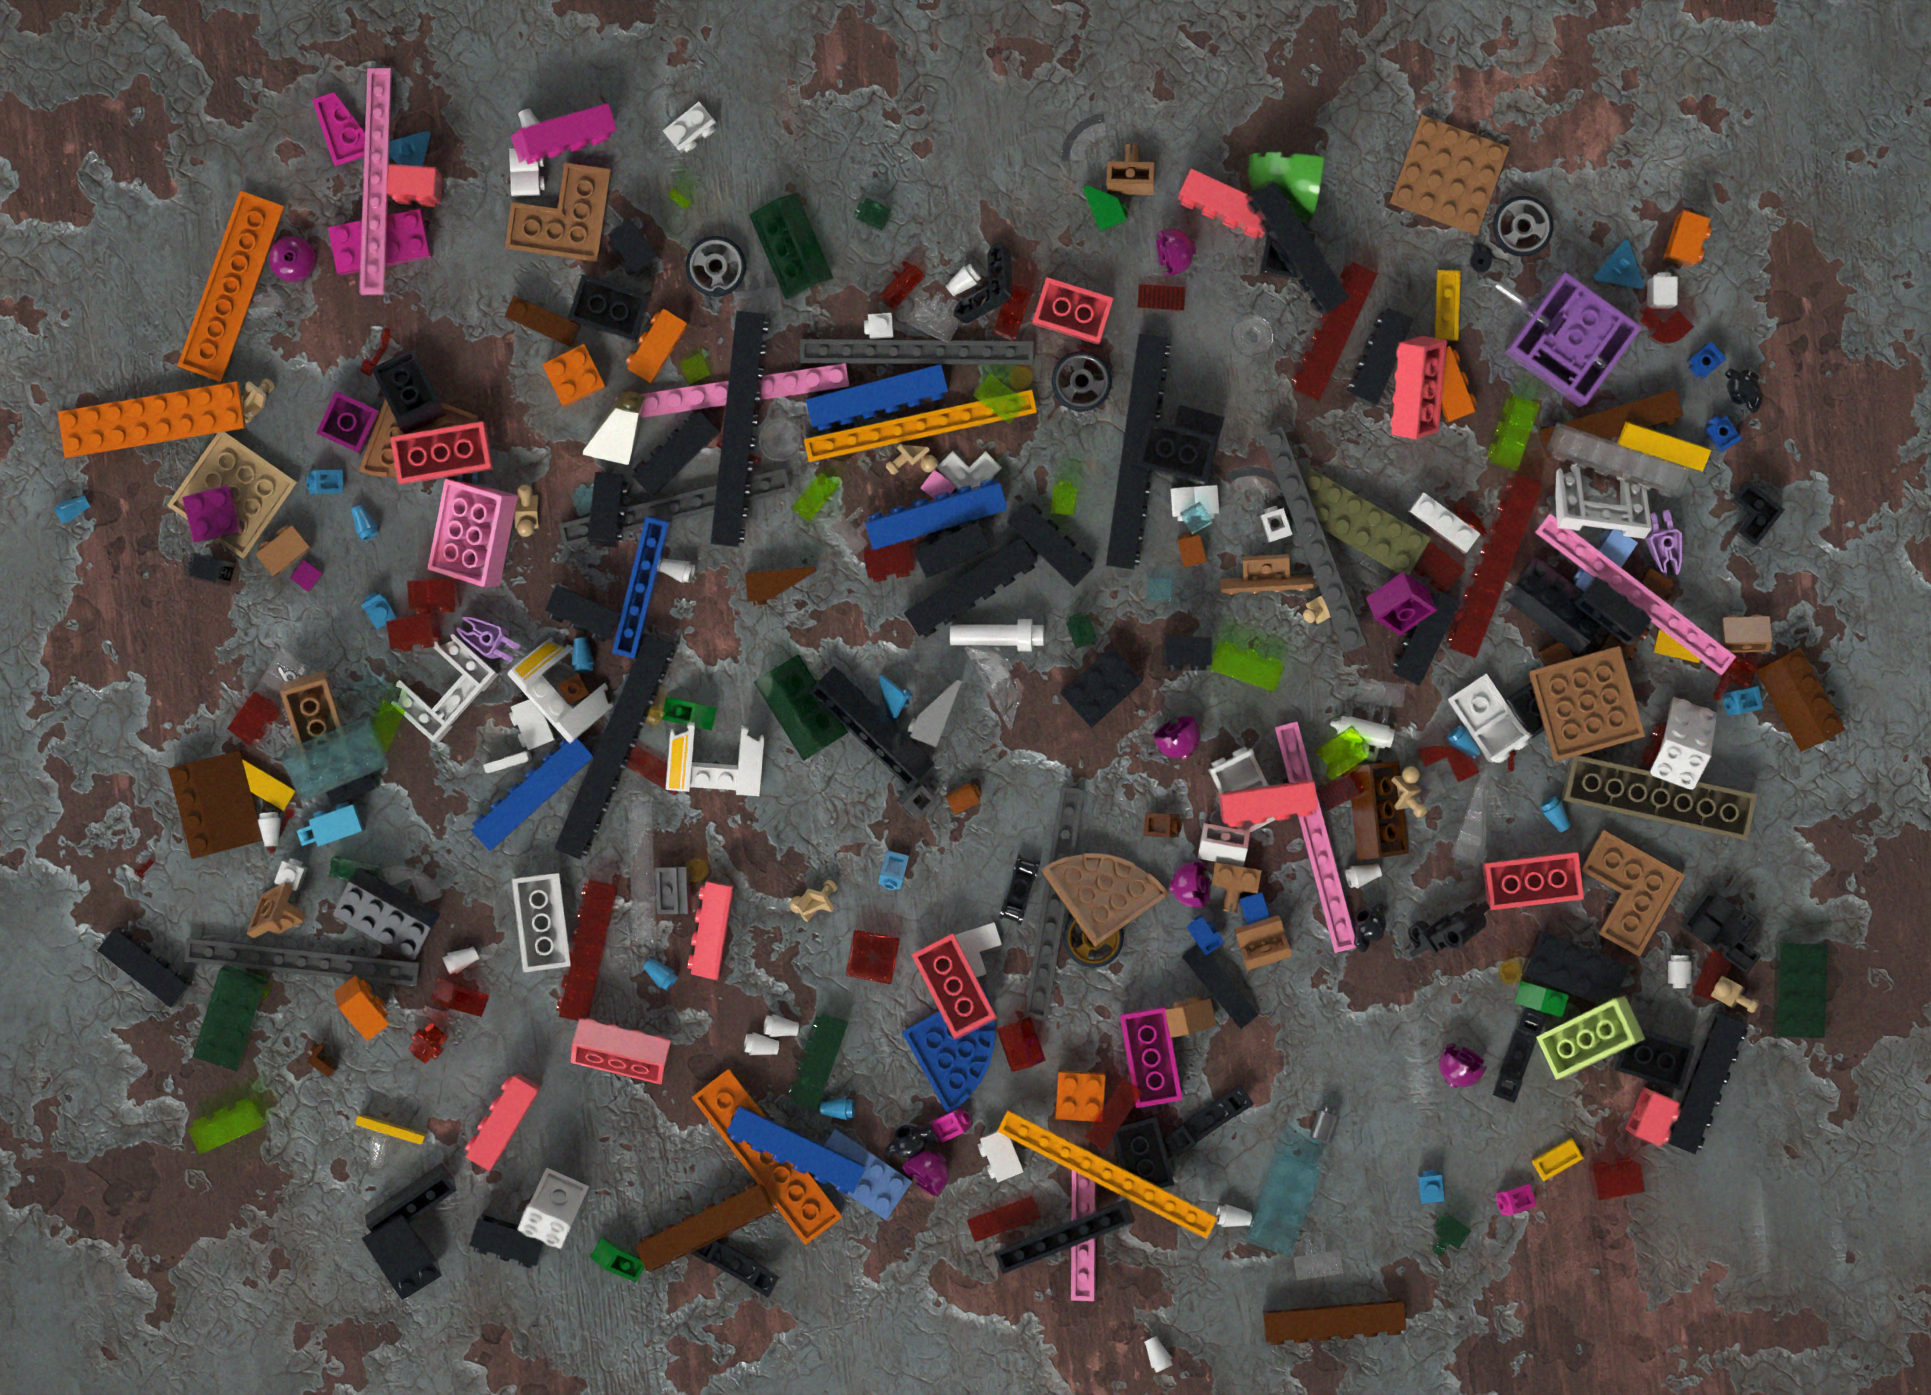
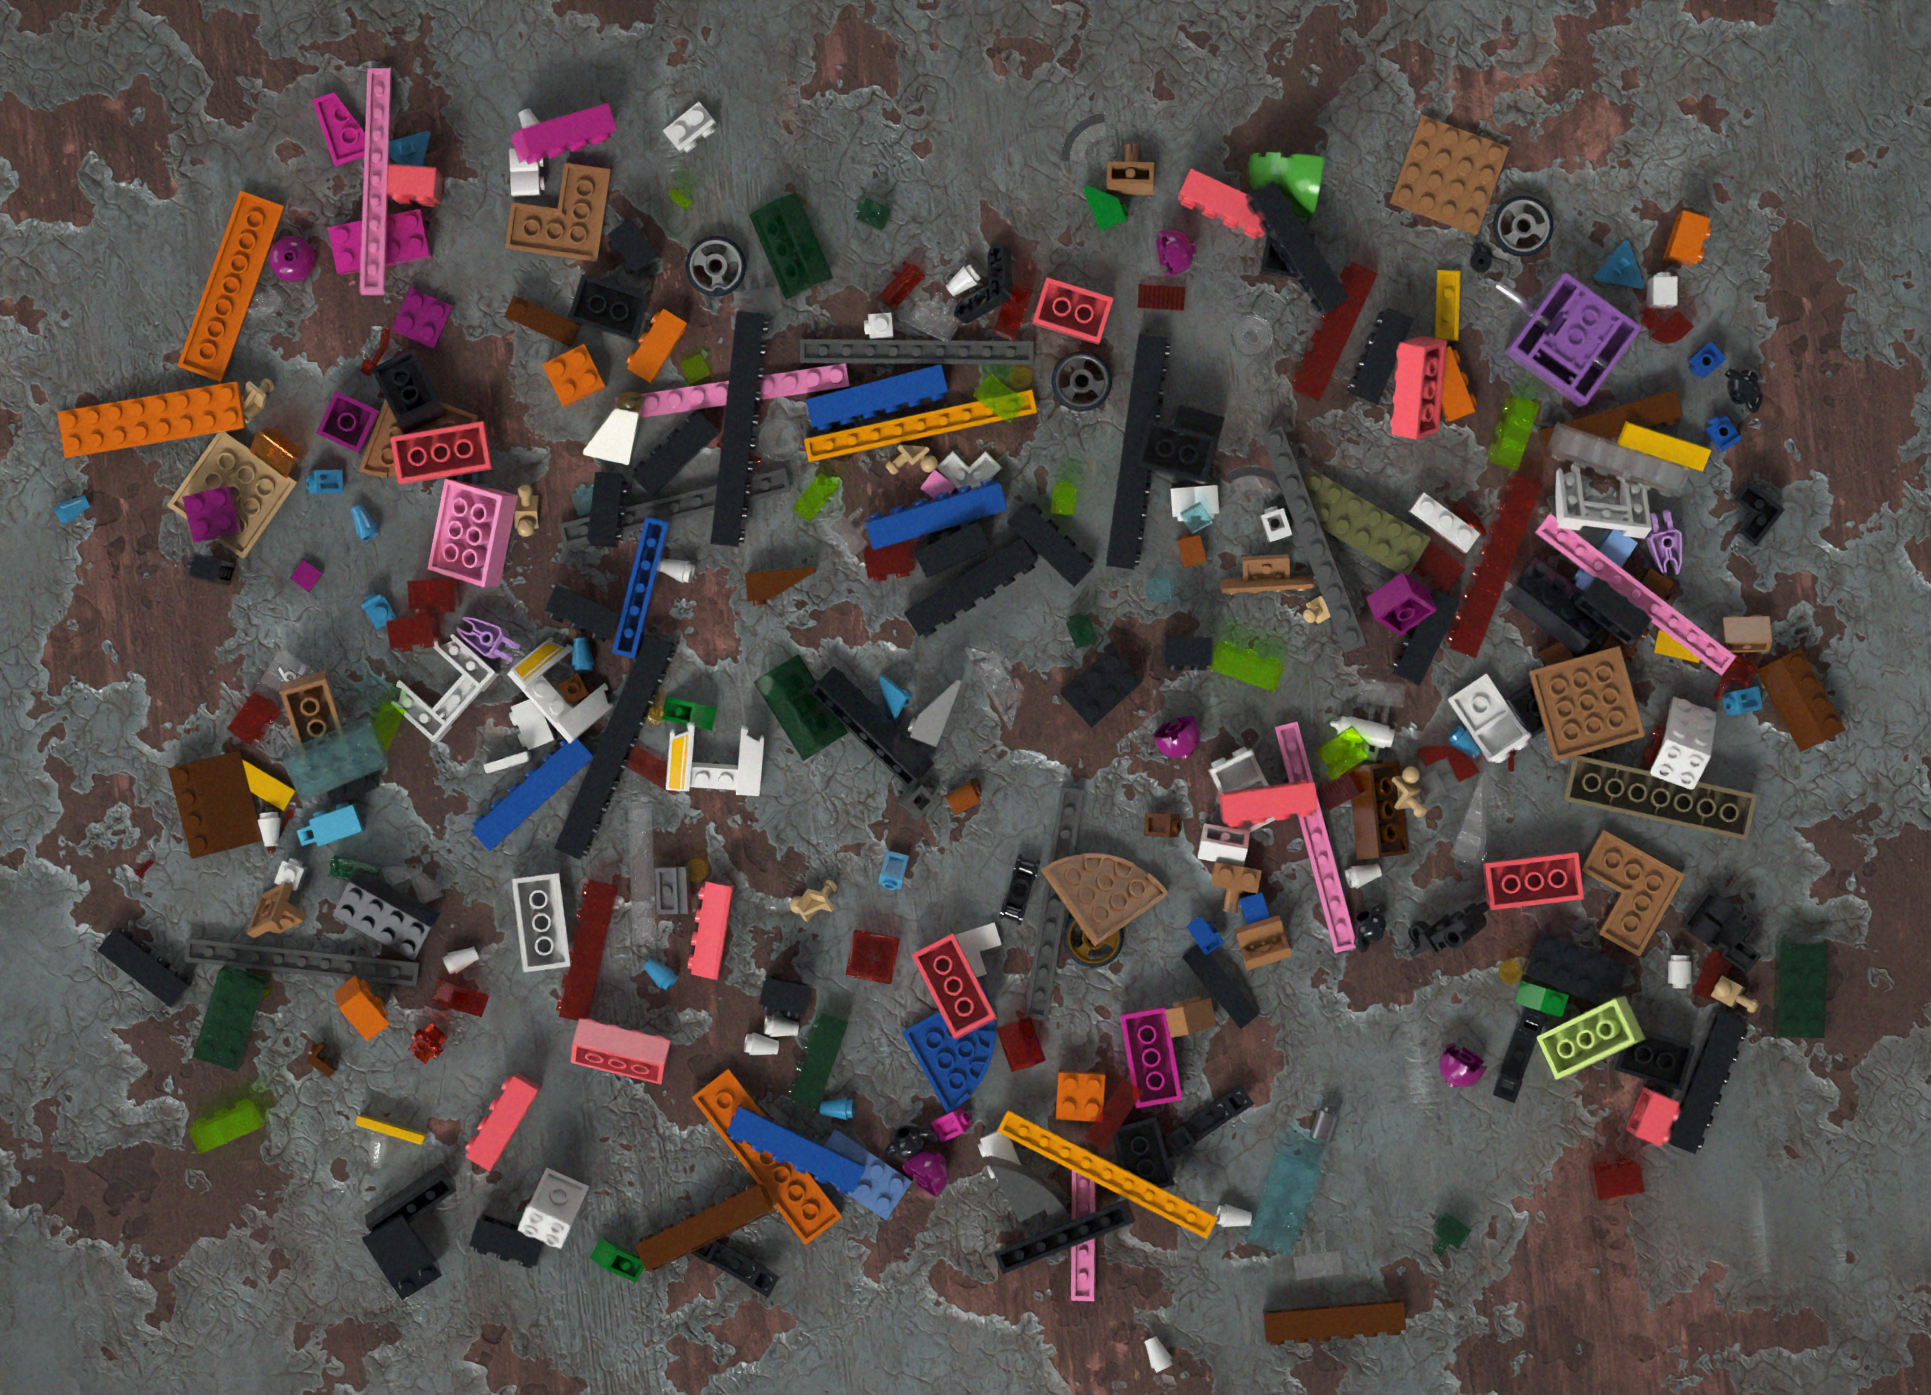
medium nougat brick [255,525,312,577] -> none
white piece [950,619,1045,652] -> none
clear red tile [967,1196,1040,1242] -> none
magenta cylinder [1170,861,1210,908] -> none
dark azure bracket [1417,1169,1445,1204] -> none
dark pink bracket [1496,1184,1537,1215] -> none
yellow tile [1531,1137,1584,1182] -> none
dark azure cone [1540,796,1571,832] -> none
none -> clear orange slope [249,426,308,479]
none -> magenta plate [391,287,453,349]
none -> black brick [758,975,812,1018]
none -> dark grey slope [986,1156,1071,1227]

